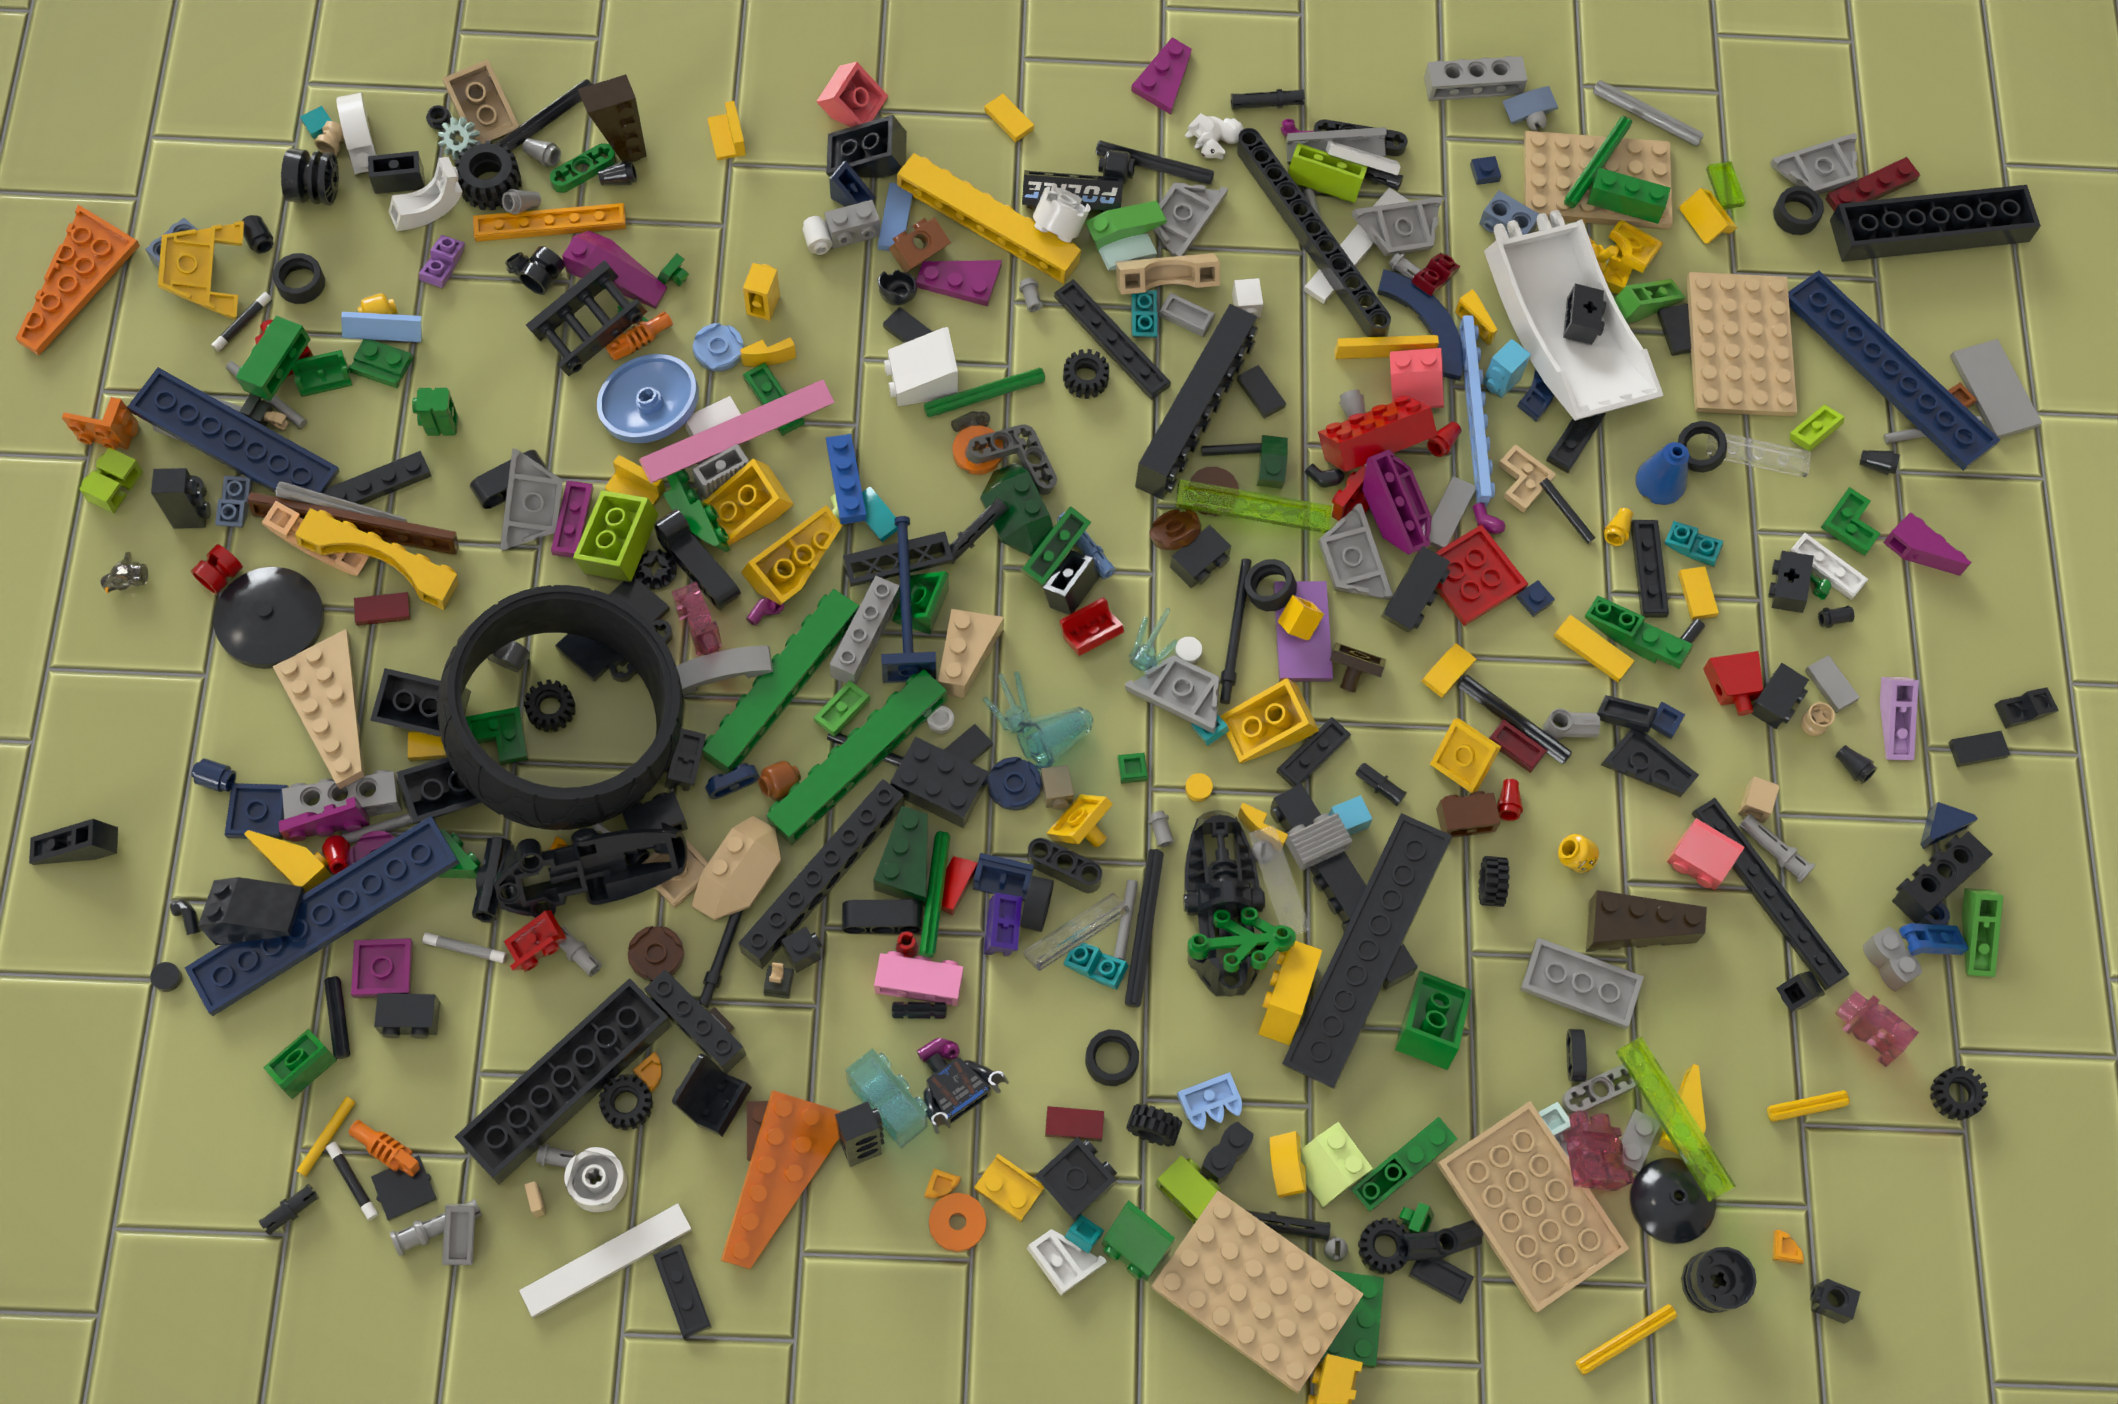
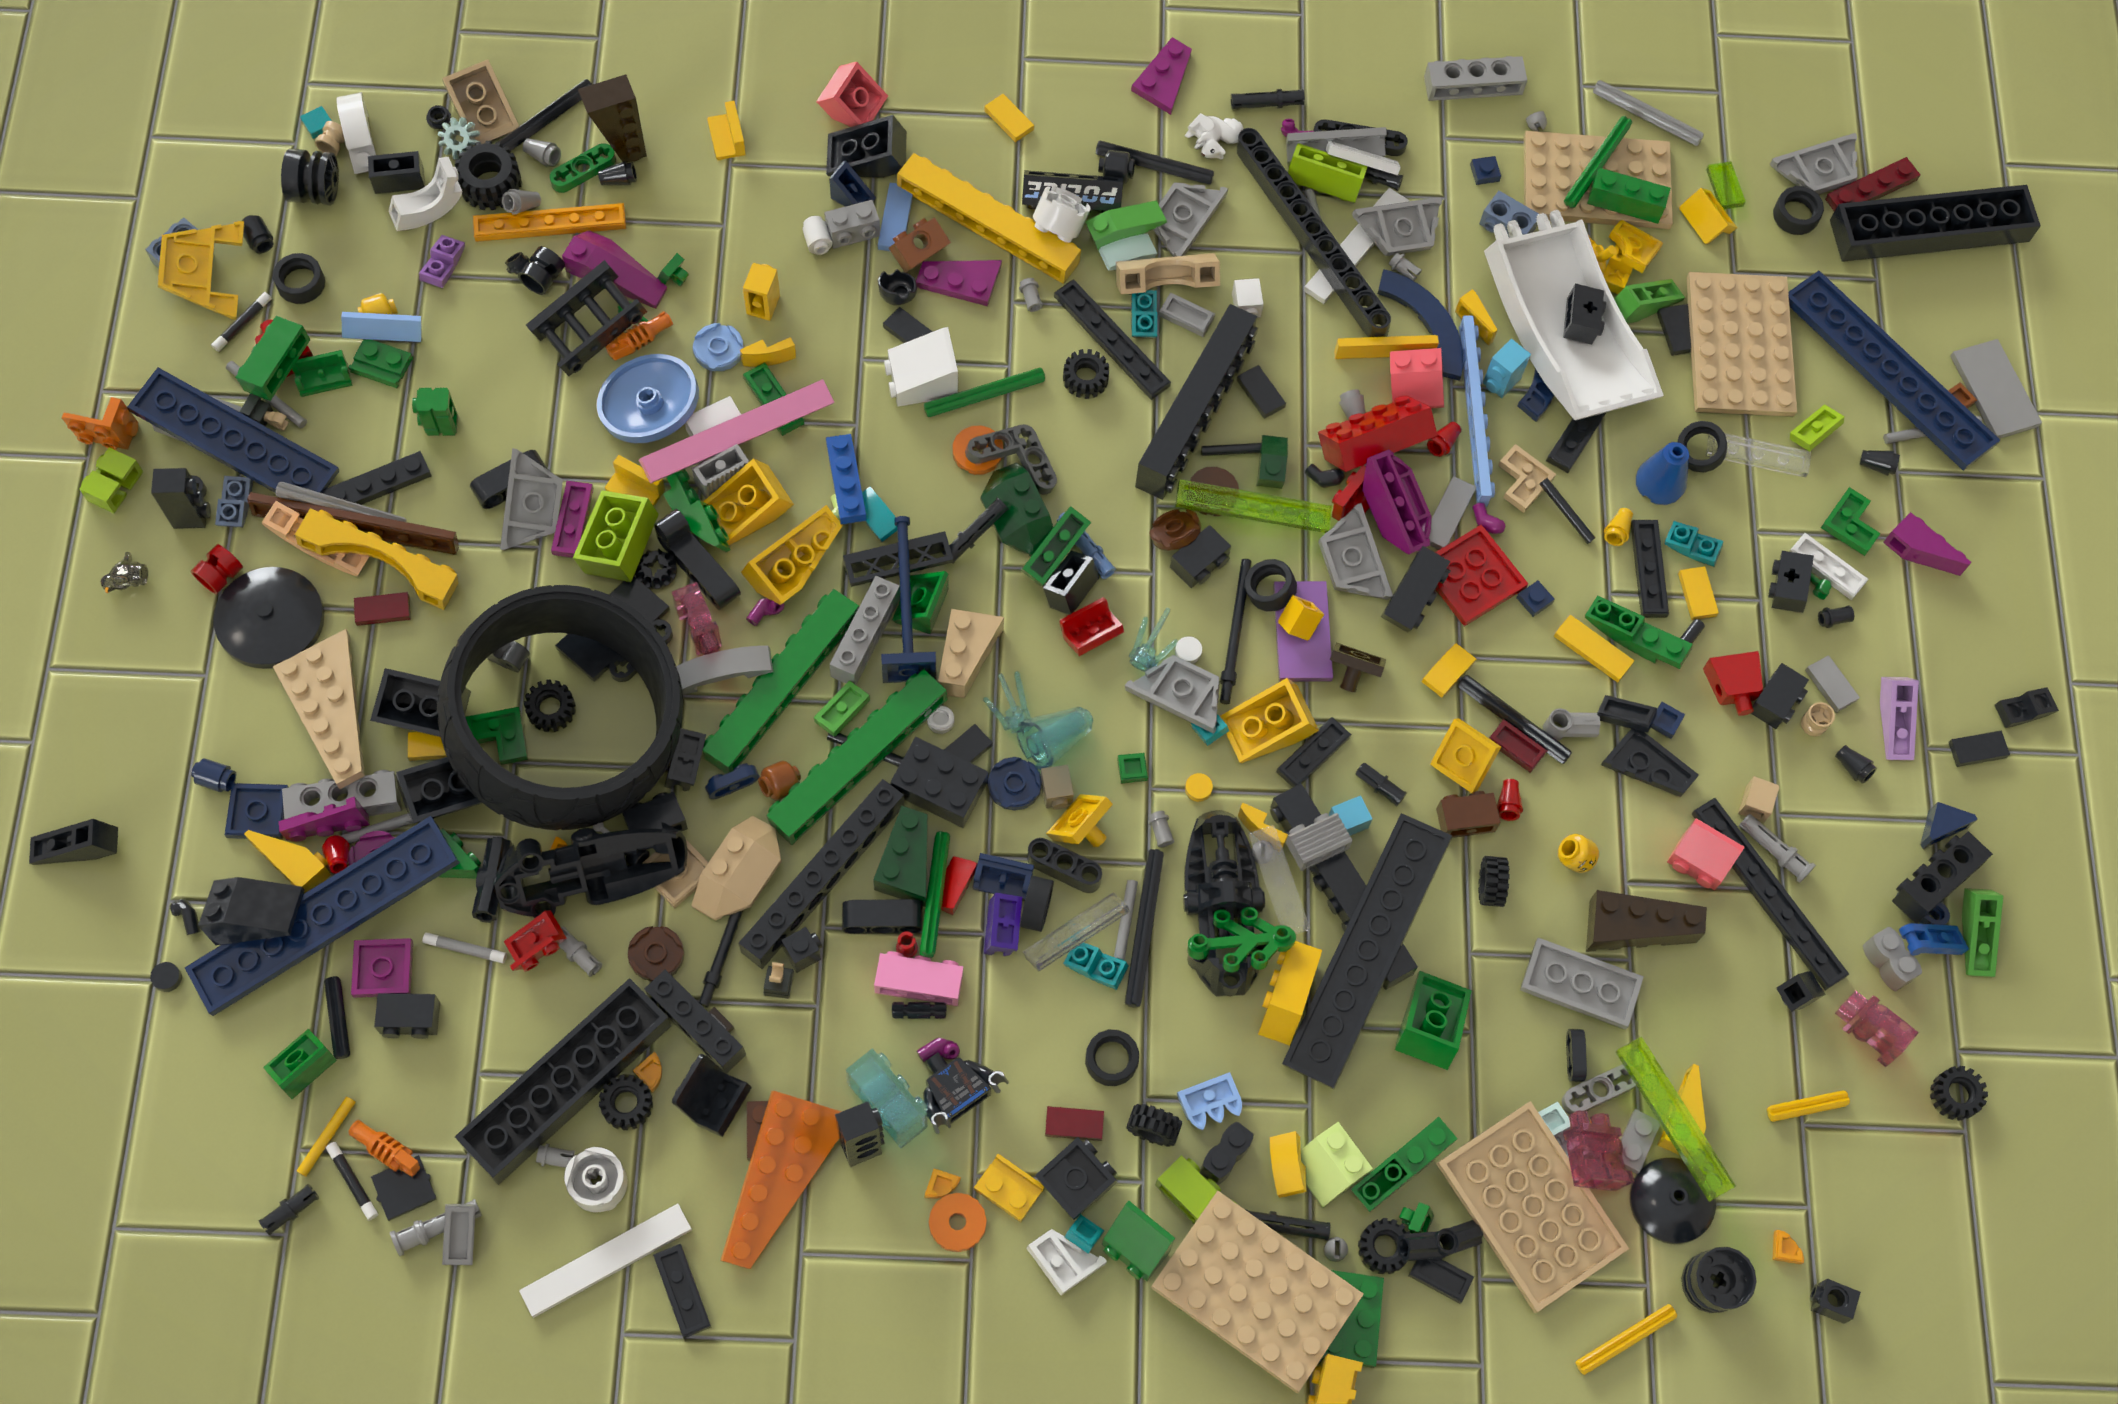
orange wing [16,204,140,356] -> none
tan tile [524,1181,546,1218] -> none
clear smoke arm [951,411,990,432] -> none
dark red slope [1411,253,1460,296] -> none
sand blue slope [1502,86,1558,125] -> none

